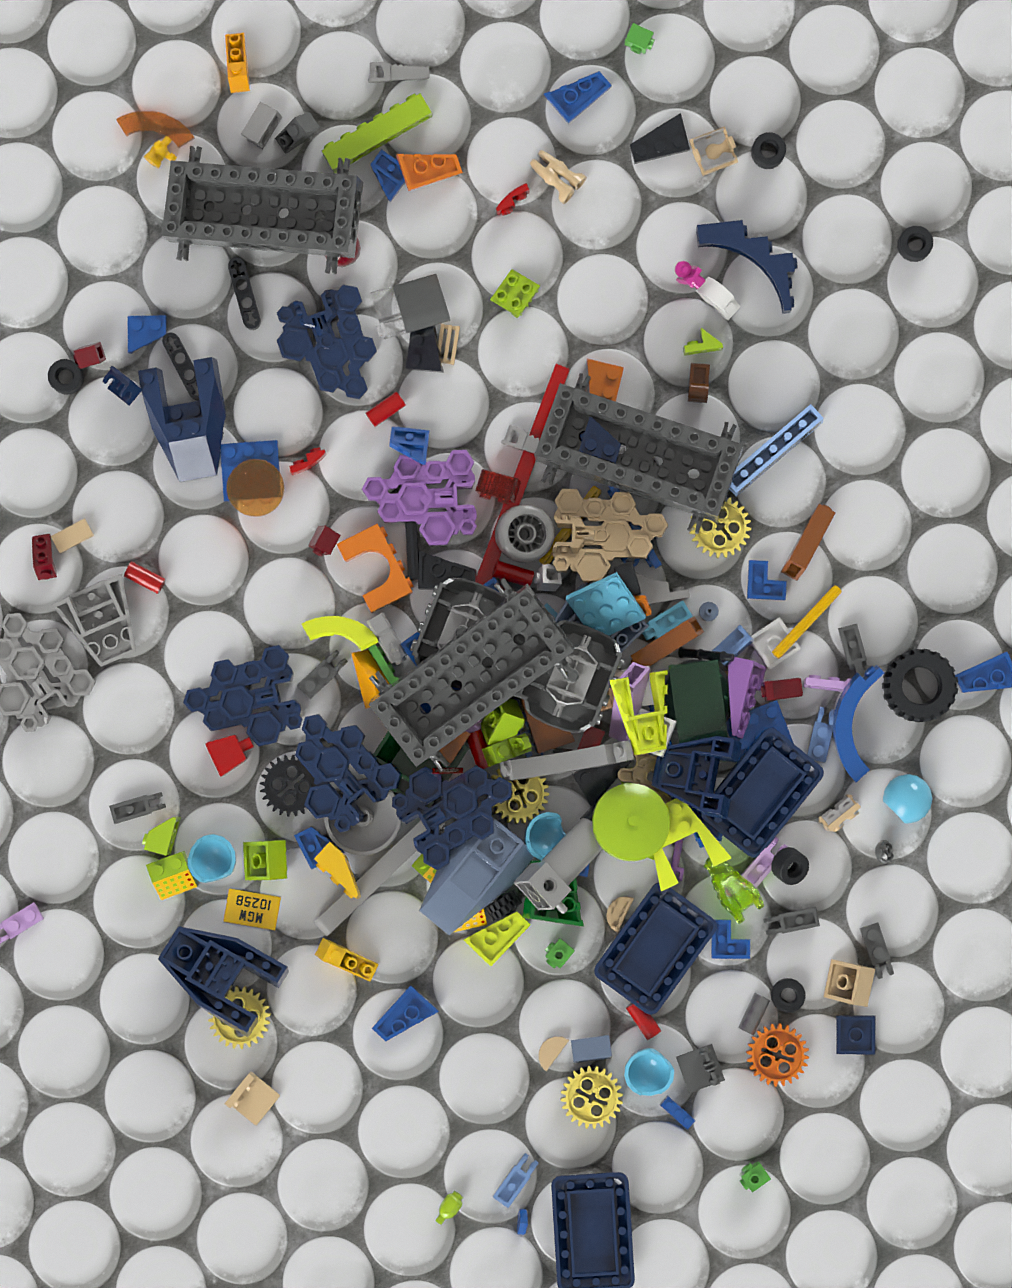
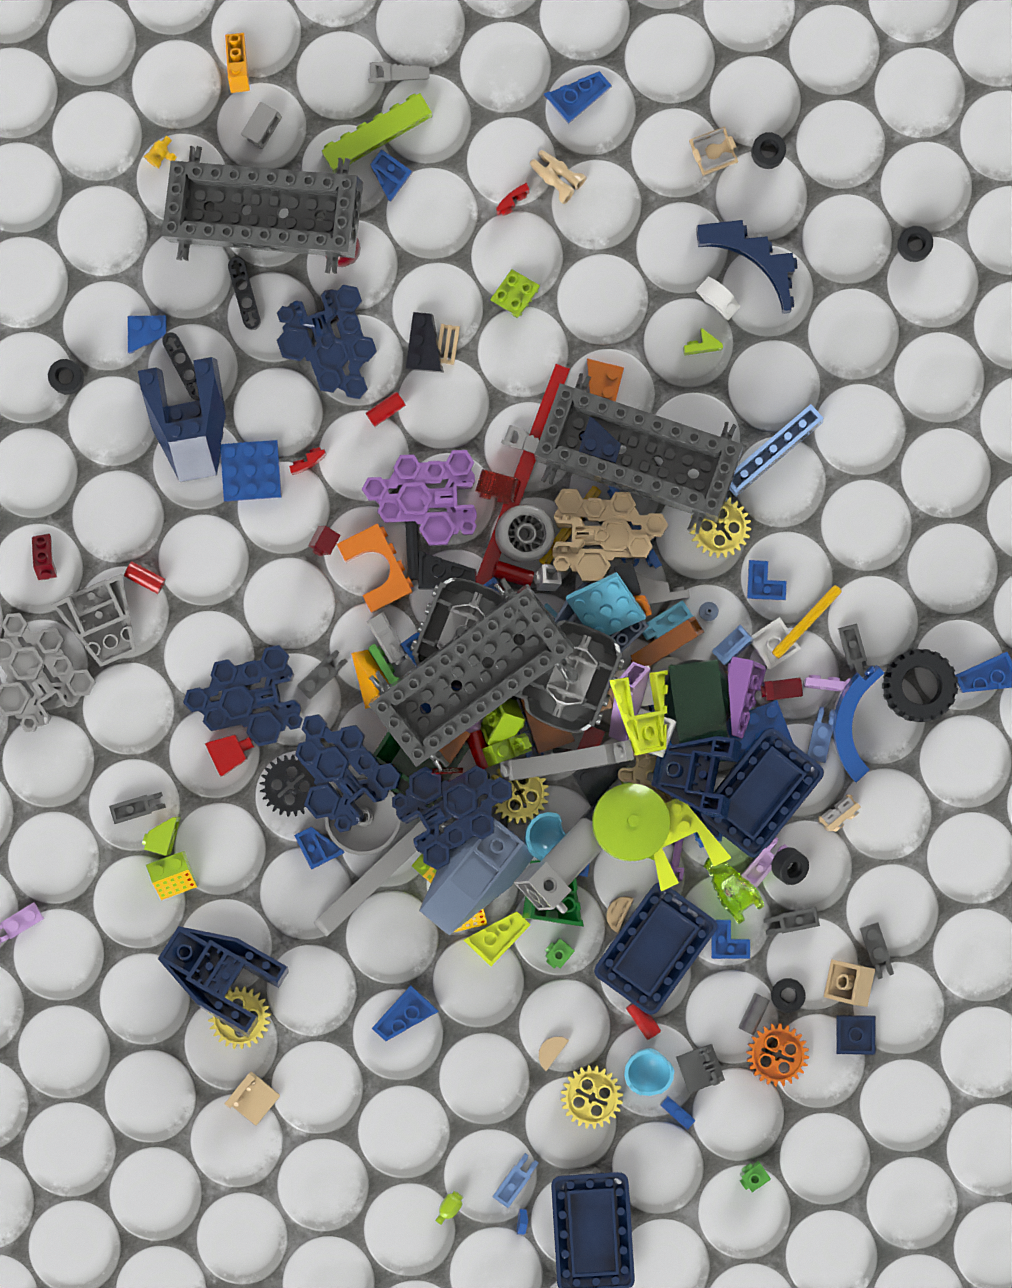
tan tile [51,518,94,554] -> none
dark red brick [74,342,106,369] -> none
dark blue hinge [103,366,142,406] -> none
clear orange tile [116,111,195,148] -> none
medium azure cylinder [187,834,236,883] -> none
yellow sticker [223,889,281,930] -> none
clear orange tile [227,459,285,517] -> none
lime slope [243,840,287,880] -> none
dark grey slope [275,112,320,154] -> none
neon yellow tile [301,616,378,651] -> none
yellow slope [314,842,361,899] -> none
yellow slope [315,938,379,982] -> none
dark grey door [371,274,451,340] -> none
blue wing [389,427,430,465] -> none
orange wing [396,154,463,191] -> none
black tyre [485,890,523,921] -> none
sand blue hinge [571,1035,612,1063] -> none
bright green brick [624,23,655,54] -> none
black wing [630,113,690,164] -> none
dark pink hips [674,261,706,289] -> none
black piece [678,647,734,663] -> none
reddish brown plate [688,363,710,403] -> none
dark orange slope [781,504,836,581] -> none
dark grey plate [875,840,894,864] -> none
medium azure cylinder [883,774,933,824] -> none

